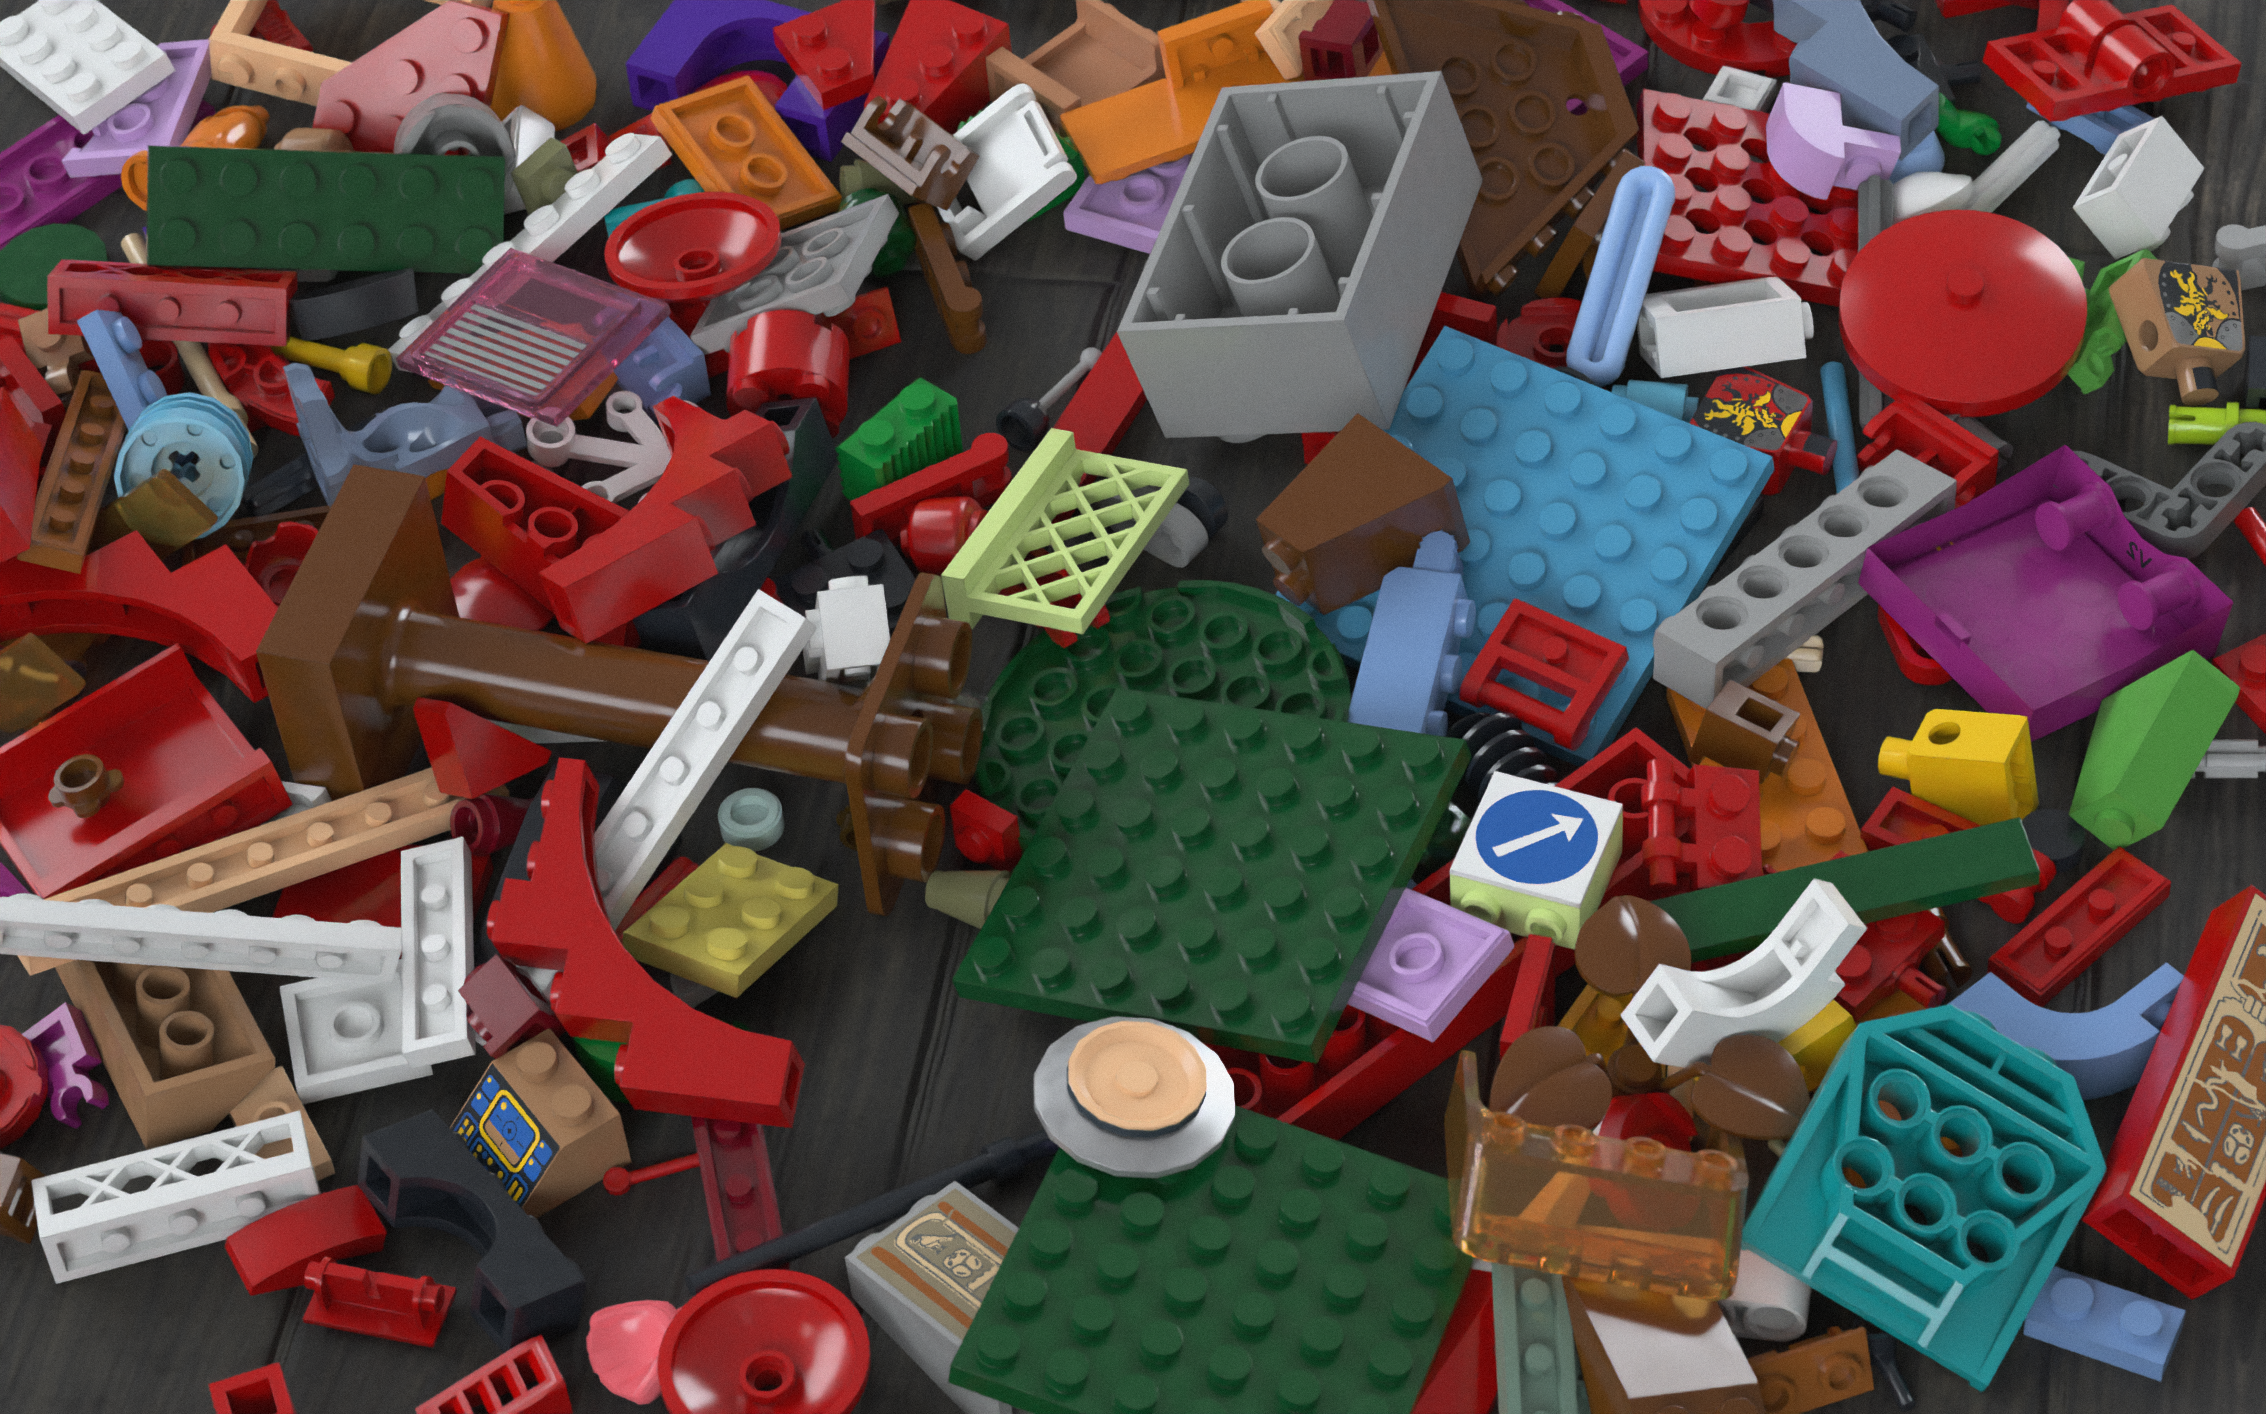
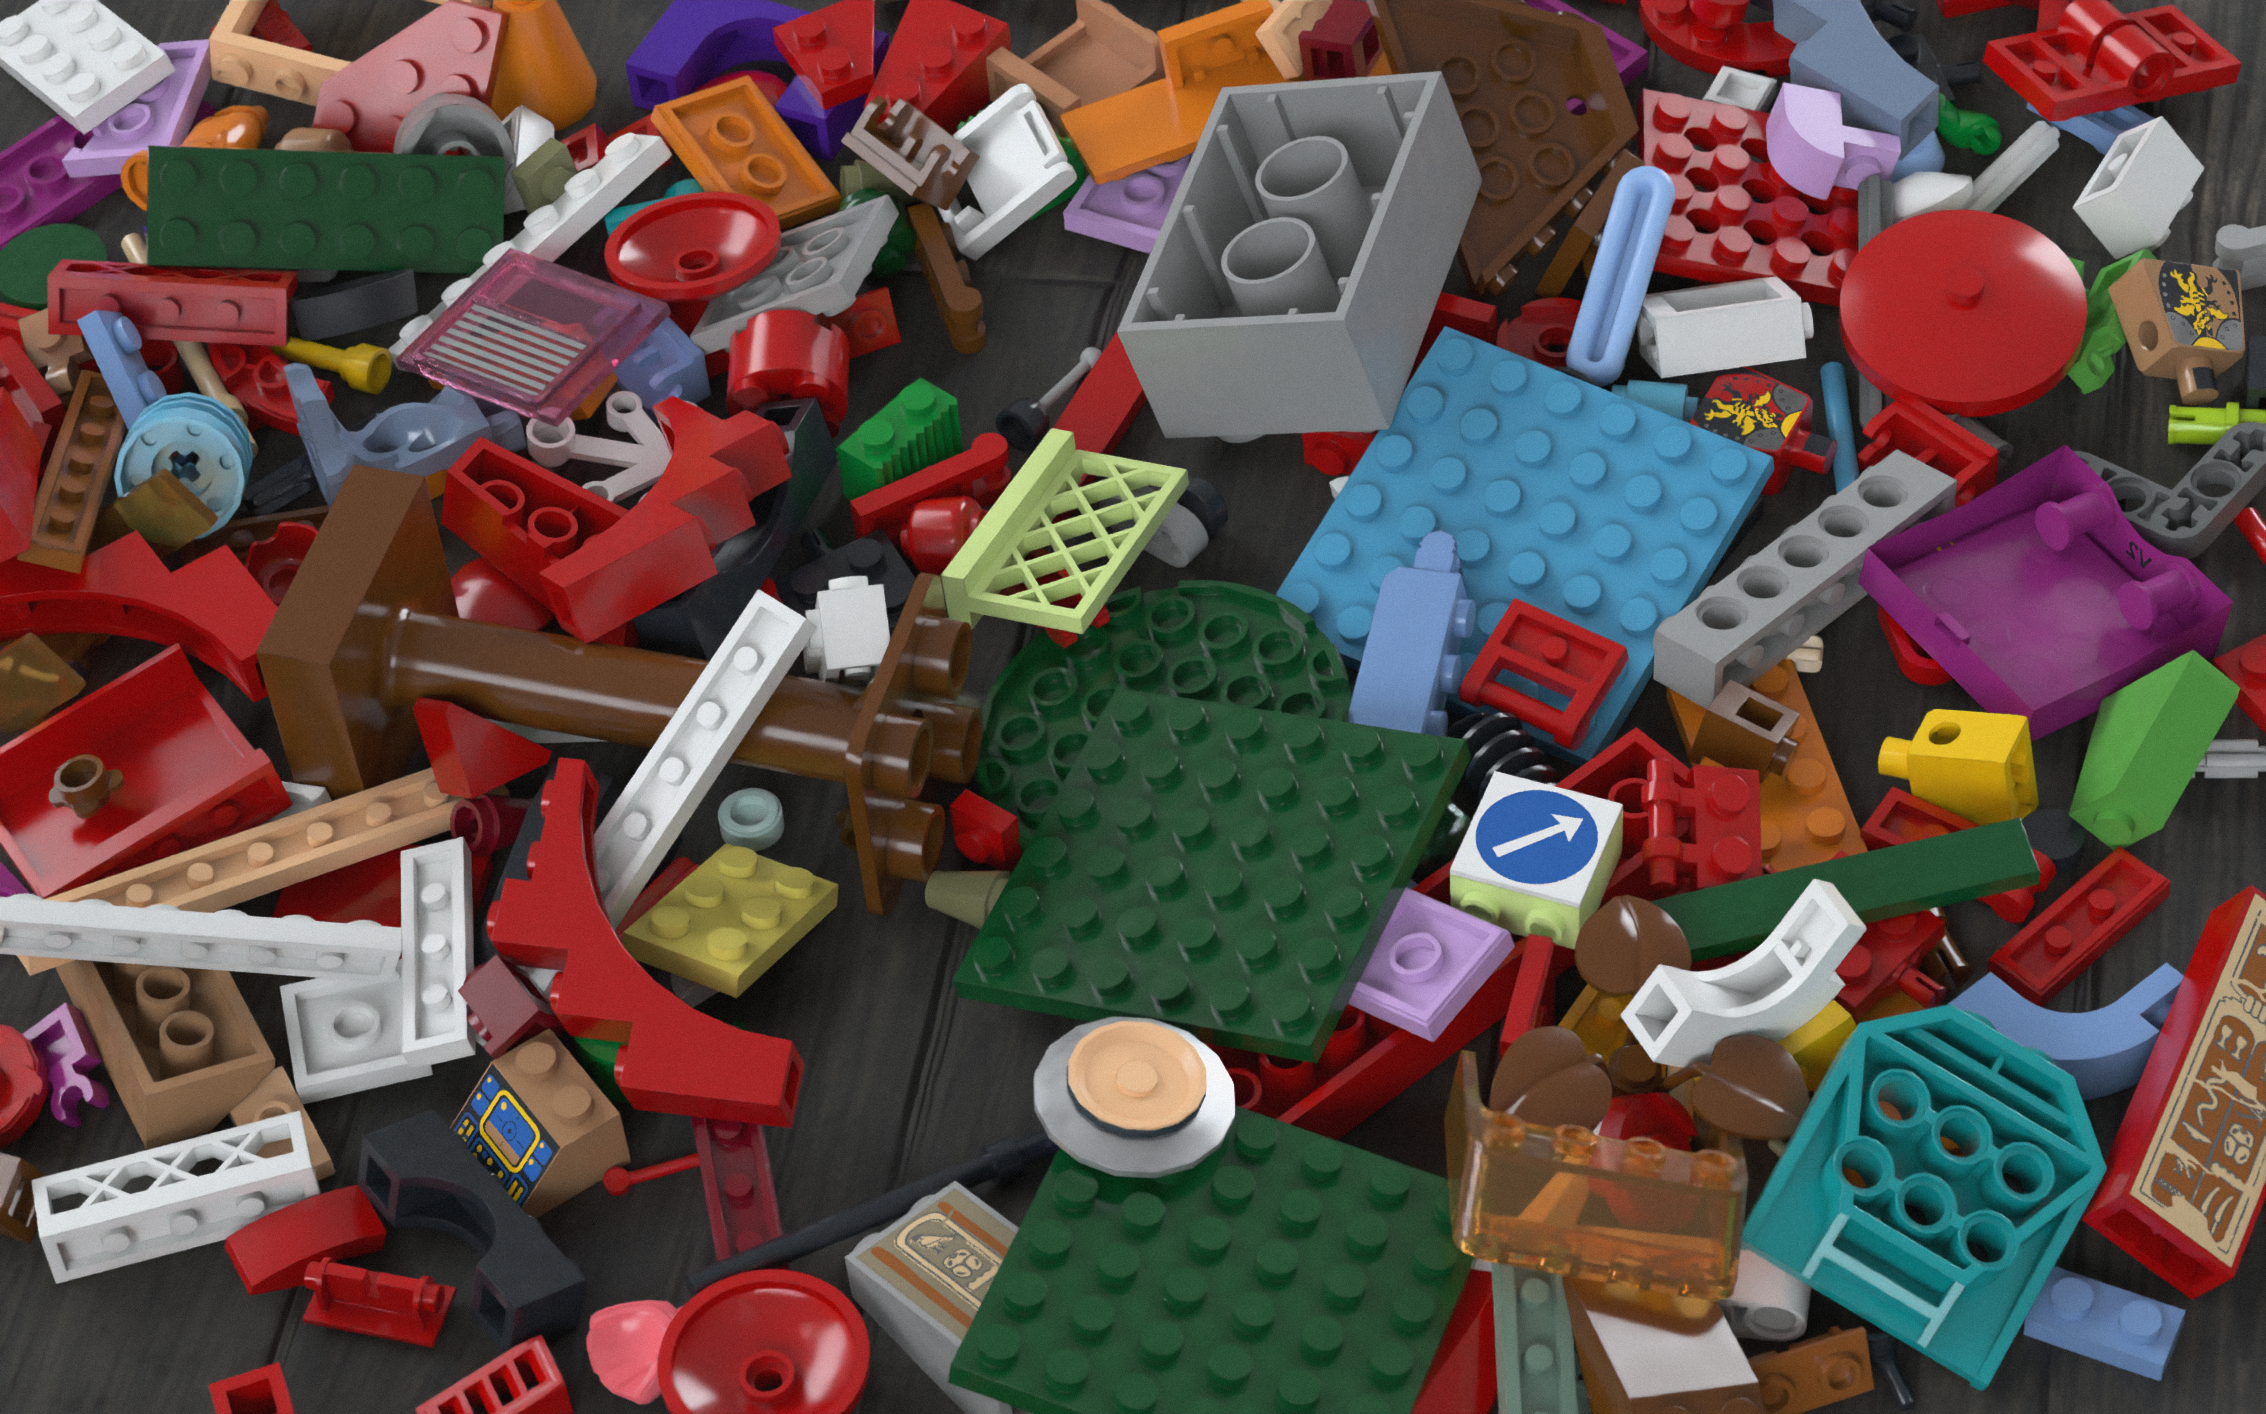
reddish brown slope [1256,413,1470,615] -> none

